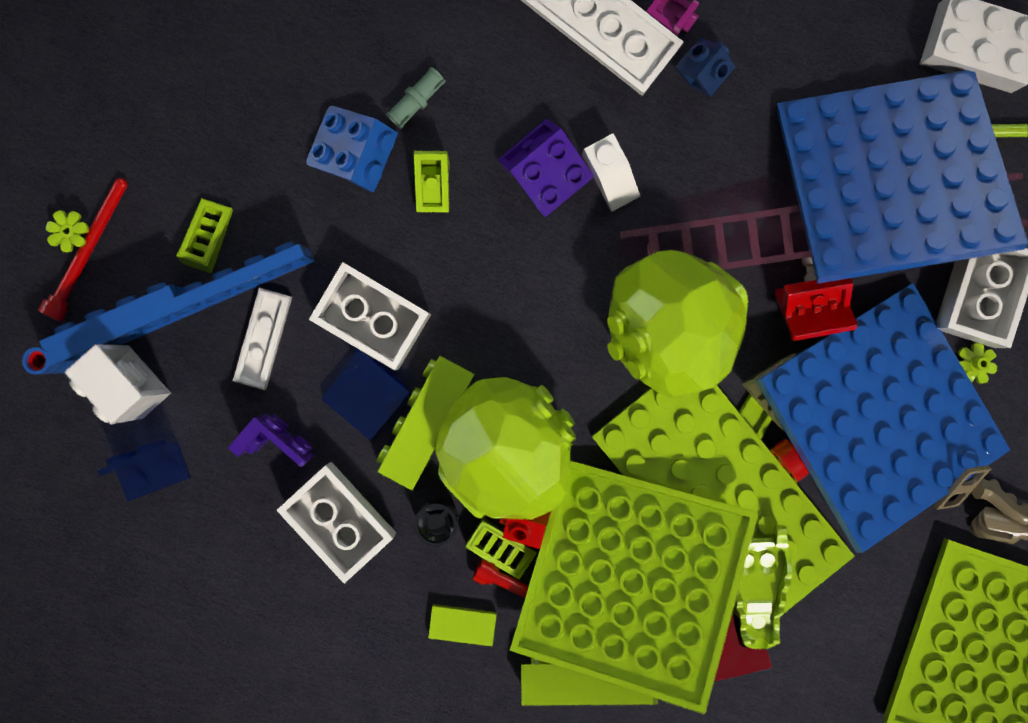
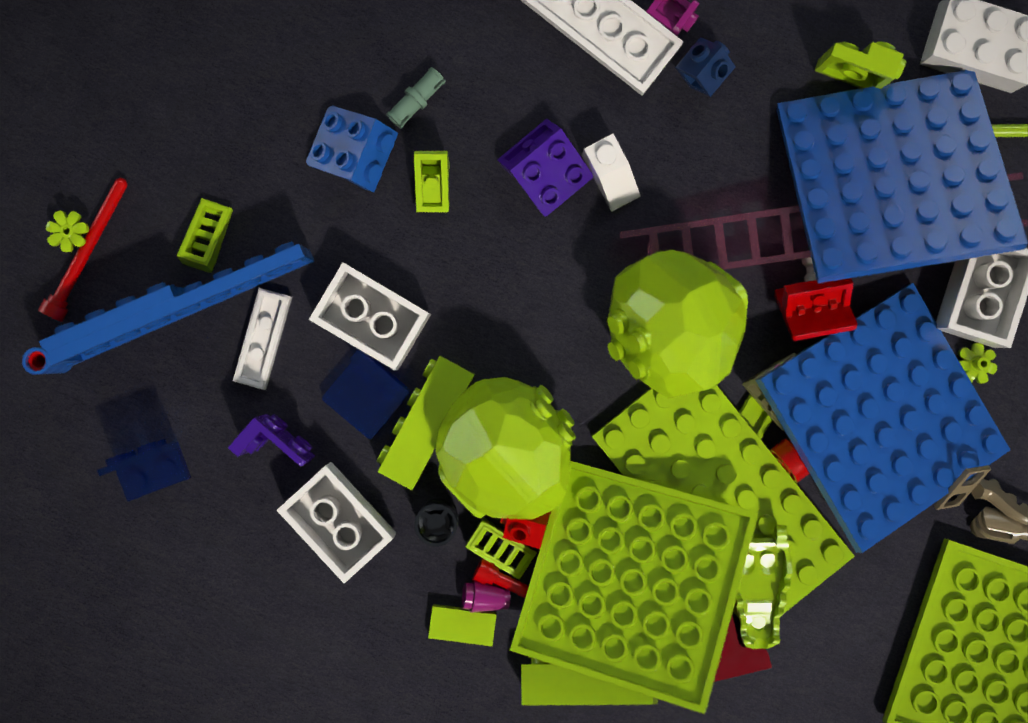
white brick [65,344,171,424] -> none
none -> magenta cone [462,581,511,613]
none -> lime plate [814,41,906,89]

